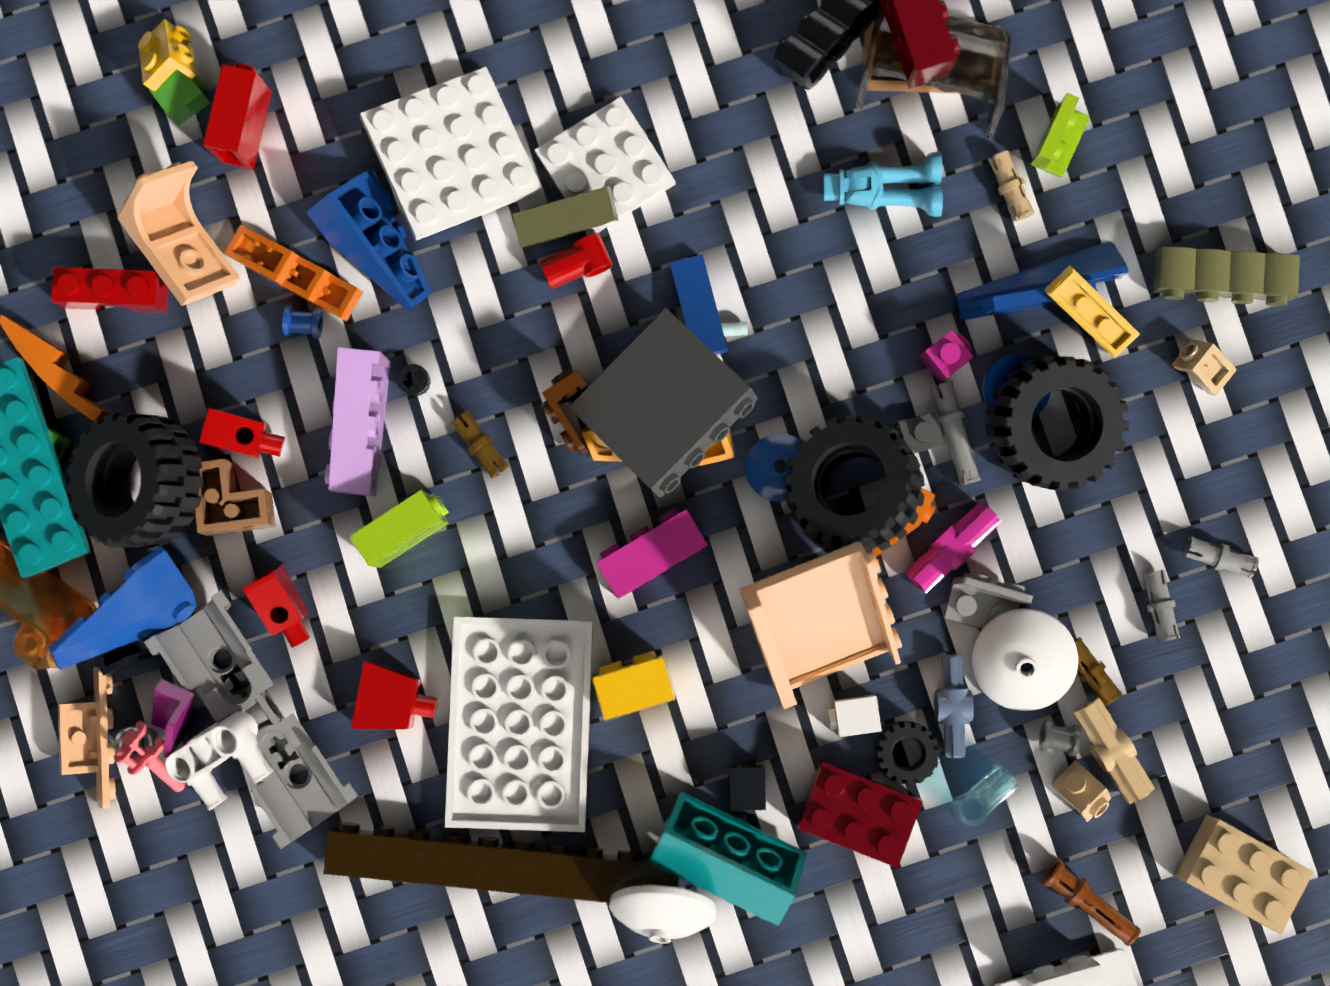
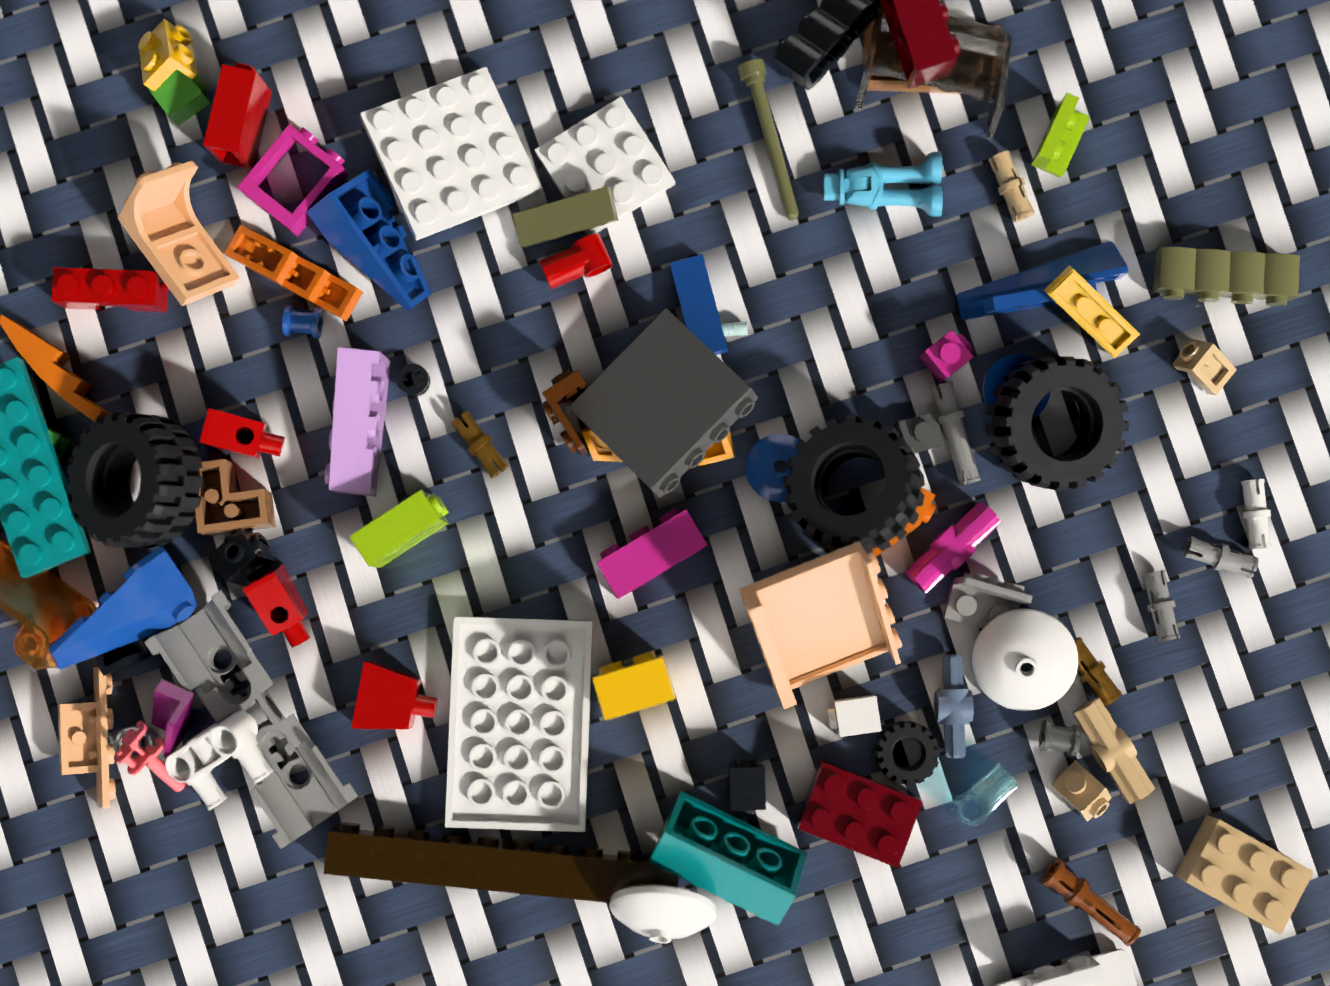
none -> black brick [210,529,275,587]
none -> dark pink window [237,124,349,237]
none -> olive piece [737,59,799,220]
none -> white pin [1241,479,1272,550]

